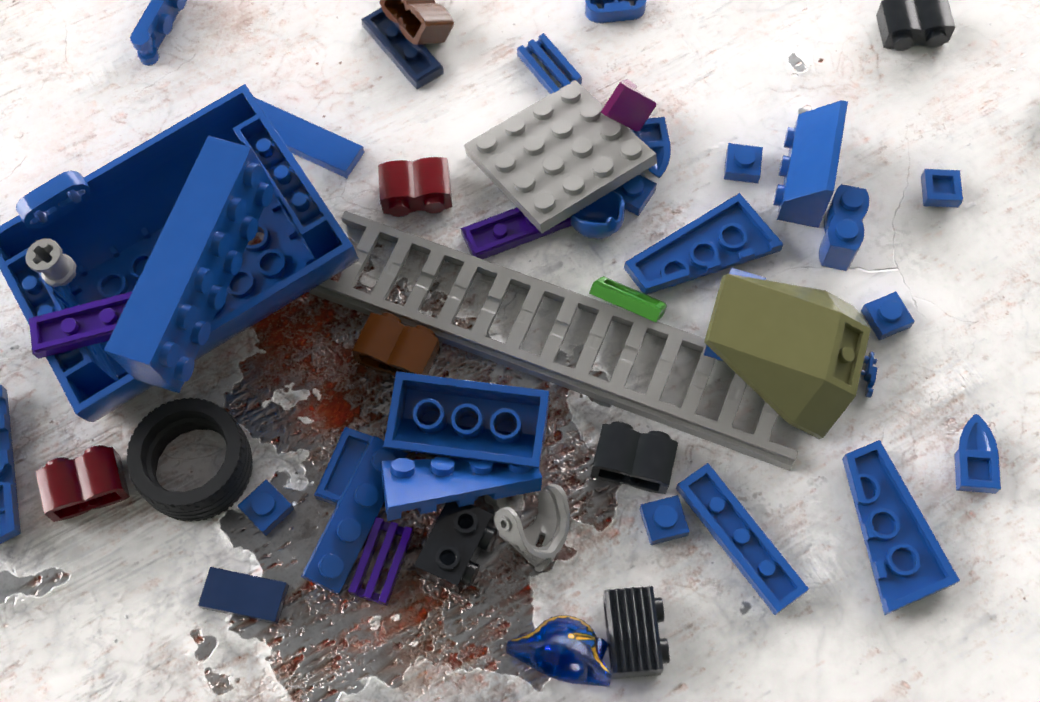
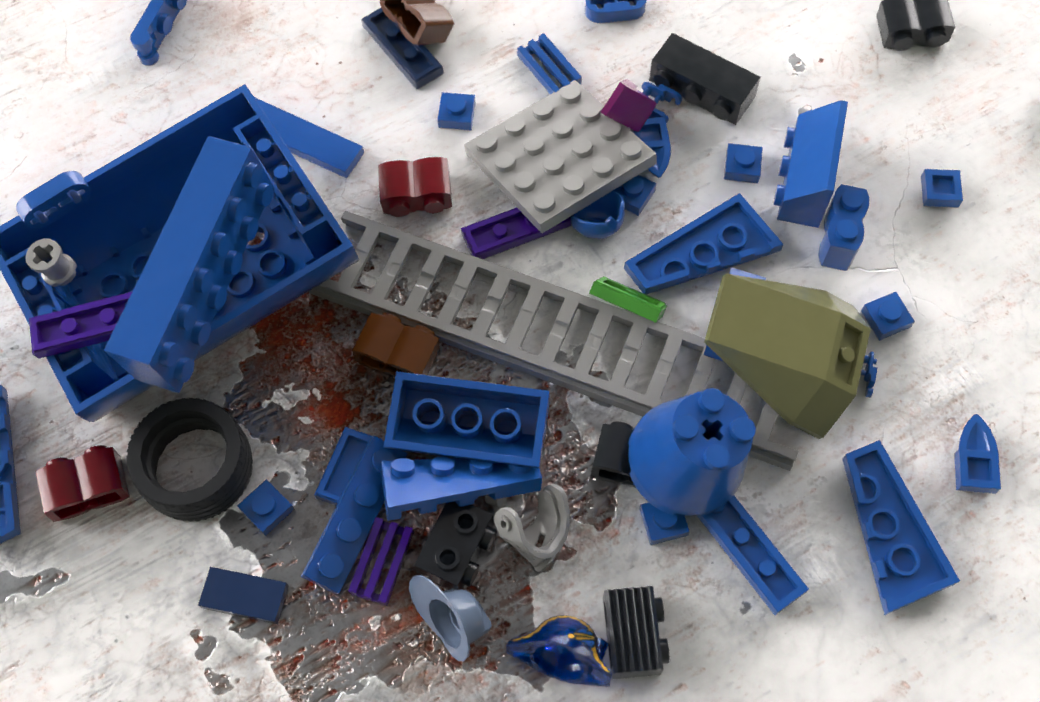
none -> sand blue piece [409,575,492,661]
none -> blue plate [437,92,476,130]
none -> blue cone [628,388,756,516]
none -> blue piece [641,82,683,124]
none -> black brick [649,33,761,125]

